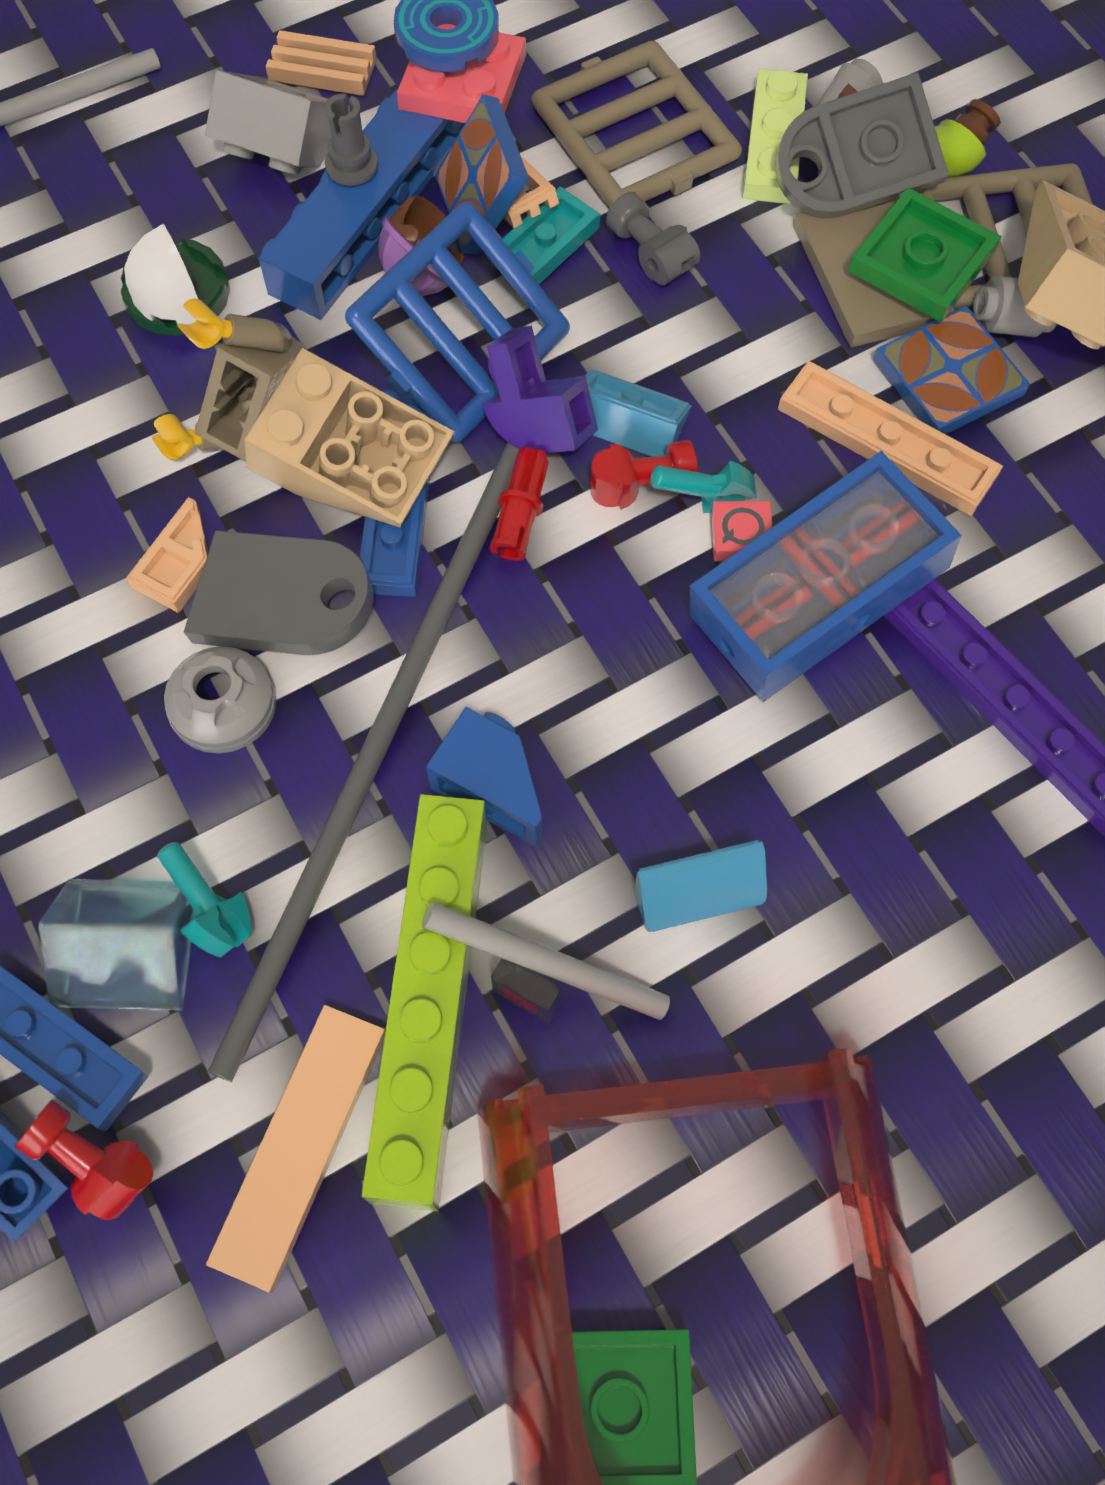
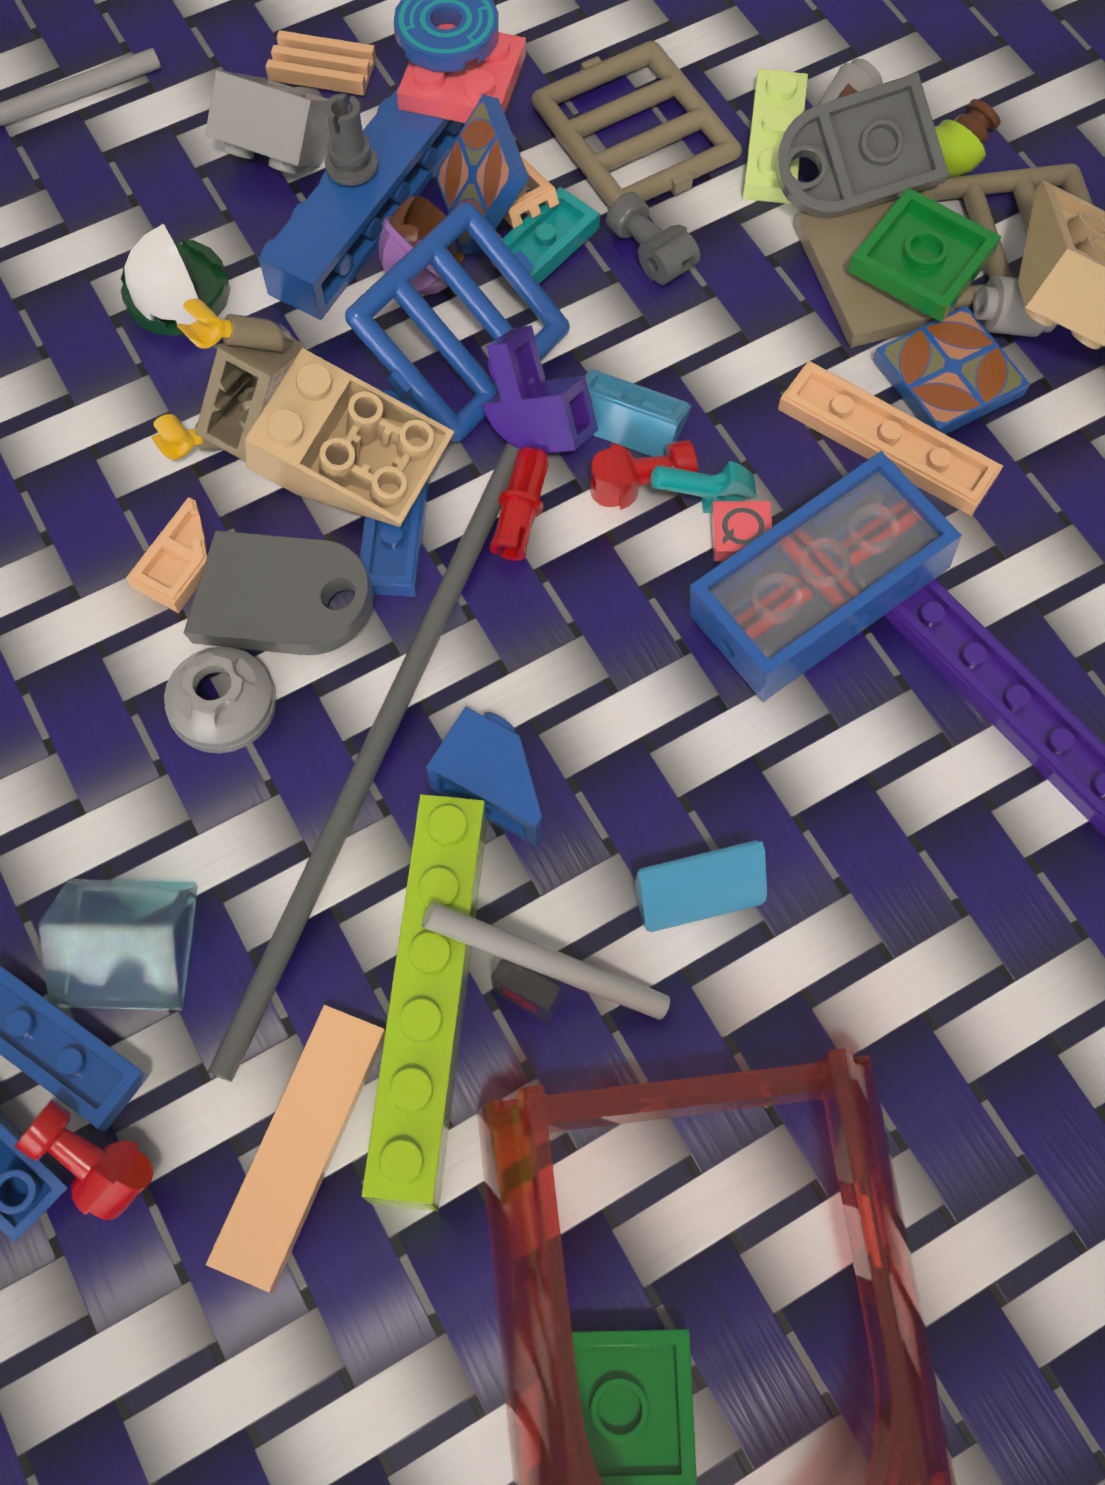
teal bar [157,842,252,957] -> none

